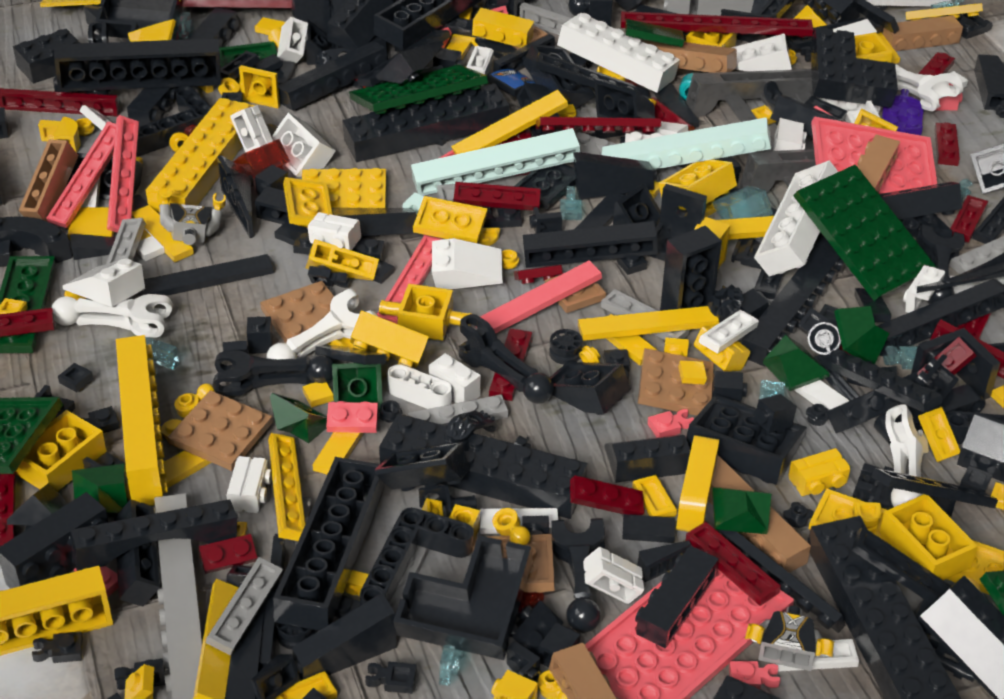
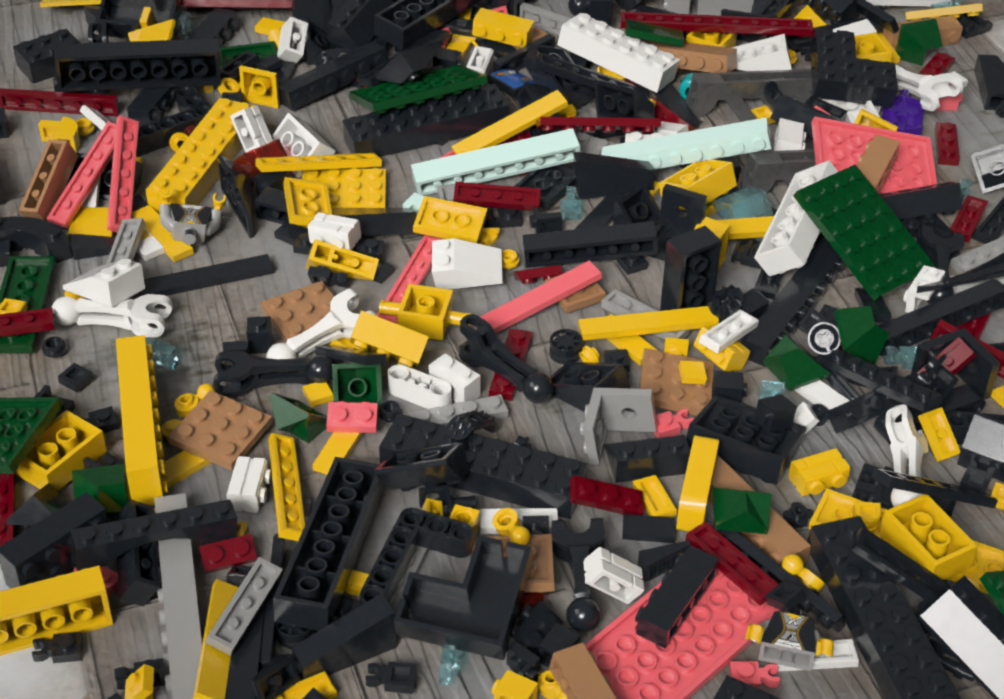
none -> black plate [42,336,67,358]
none -> yellow tile [139,7,155,28]
none -> yellow tile [255,153,382,172]
none -> light grey bracket [580,388,658,465]
none -> black plate [765,581,806,613]
none -> yellow plate [782,554,825,593]
none -> white plate [793,401,820,435]
none -> dark green slope [896,19,943,66]

